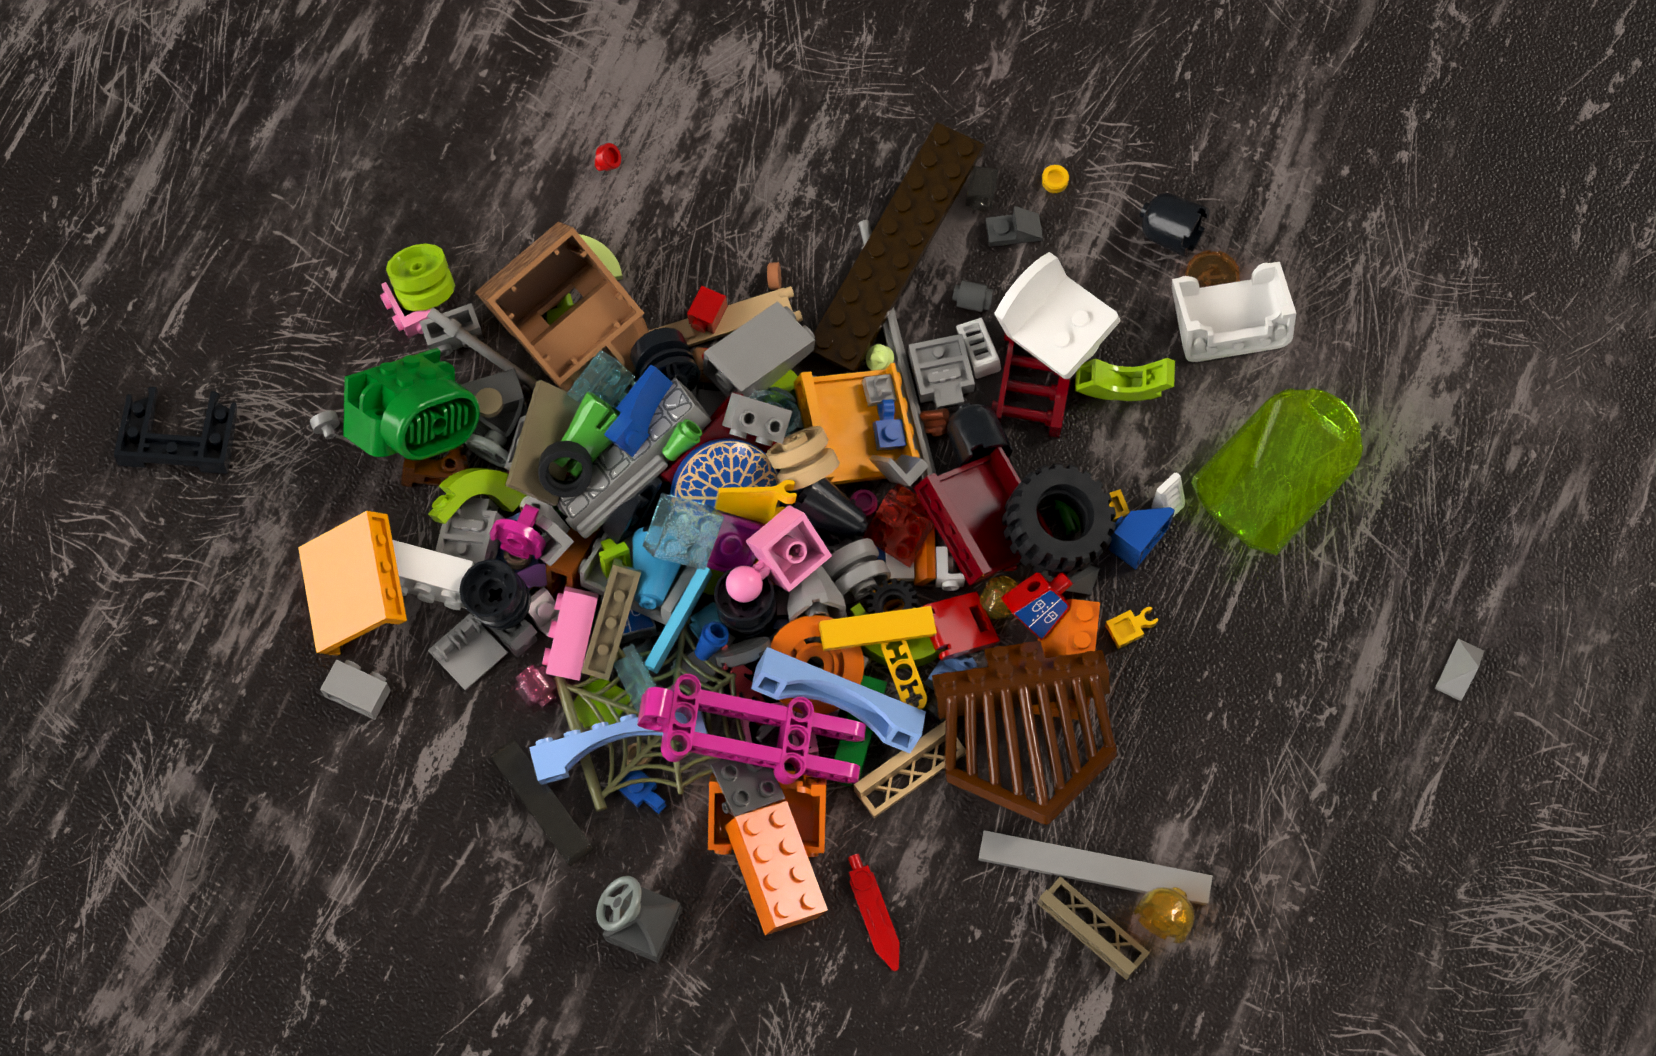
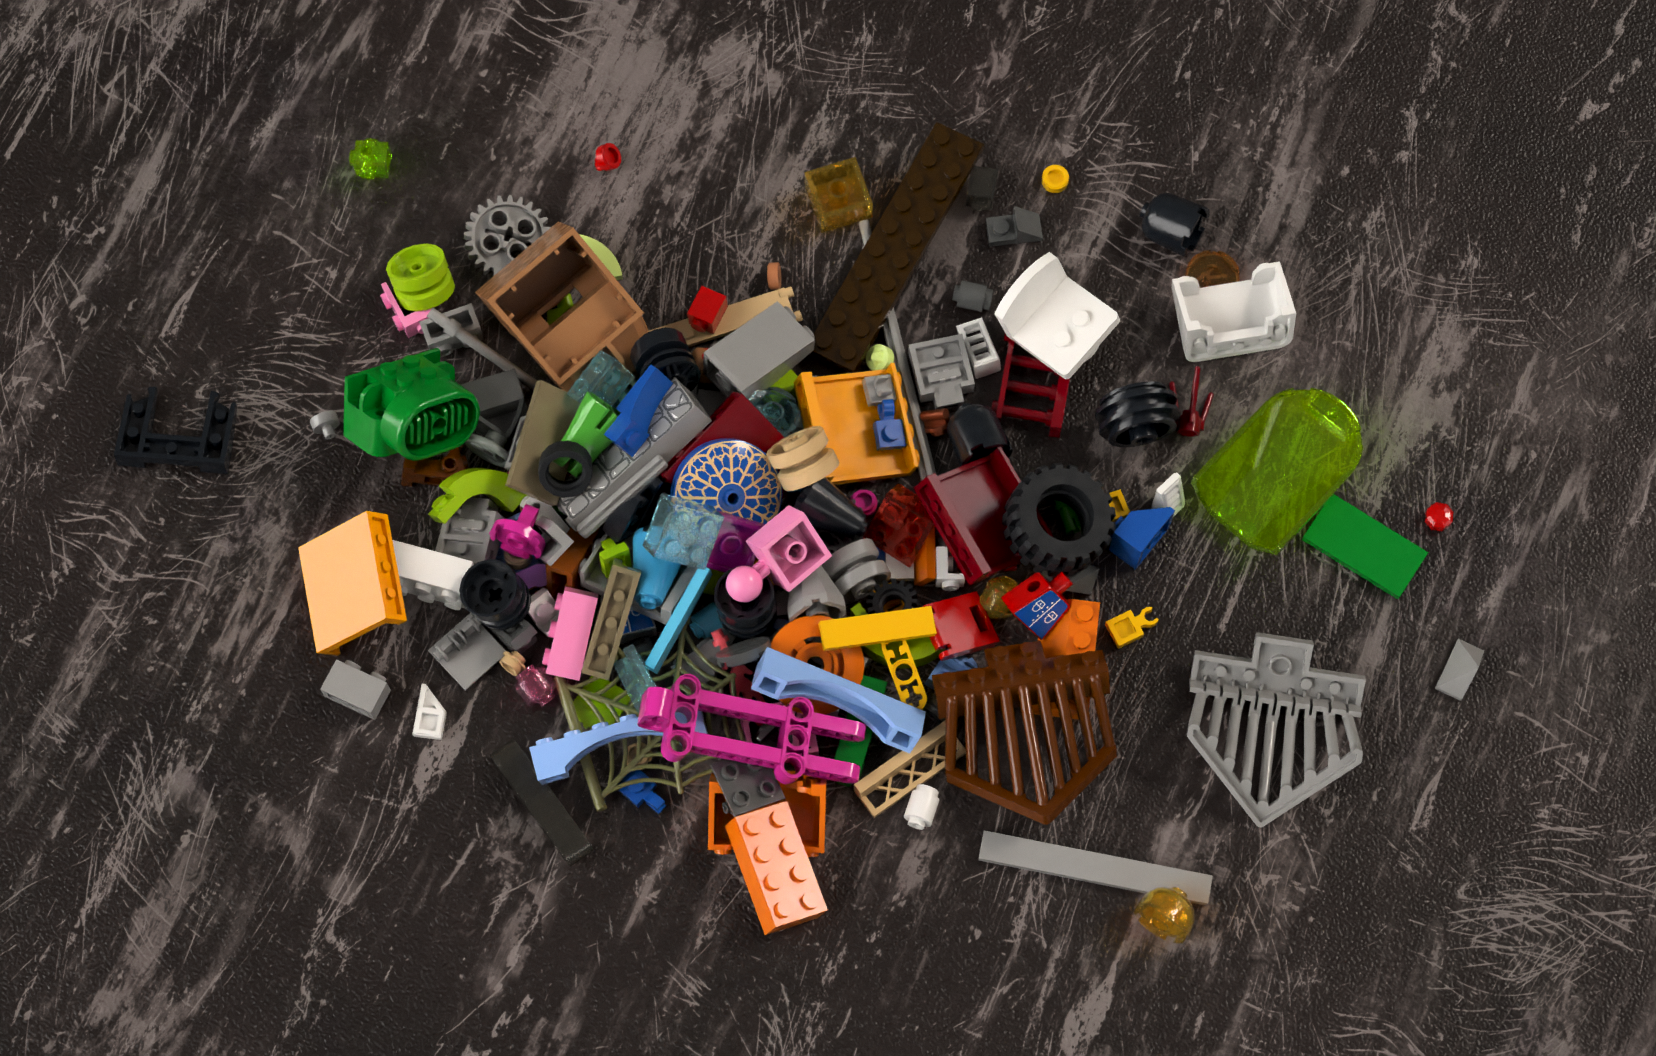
dark tan tile [475,388,503,418] -> none
dark grey piece [596,876,682,963] -> none
bright green cone [662,419,702,461] -> none
blue cone [694,621,729,661] -> none
yellow flag [715,480,797,524] -> none
light grey brick [722,393,792,447] -> none
red piece [848,854,900,971] -> none
light grey panel [869,455,929,486] -> none
dark tan fence [1037,877,1150,980] -> none
lime arch [1075,358,1175,401] -> none
none -> clear neon green brick [349,138,392,180]
none -> white tile [412,684,447,740]
none -> light grey gear [464,195,551,276]
none -> tan plate [499,650,526,676]
none -> clear yellow brick [804,157,873,233]
none -> white brick [904,784,939,830]
none -> black wheel [1095,381,1181,447]
none -> dark red plant [1169,366,1214,437]
none -> light grey plate [1187,632,1366,827]
none -> green tile [1302,493,1429,599]
none -> red tile [1425,502,1454,532]

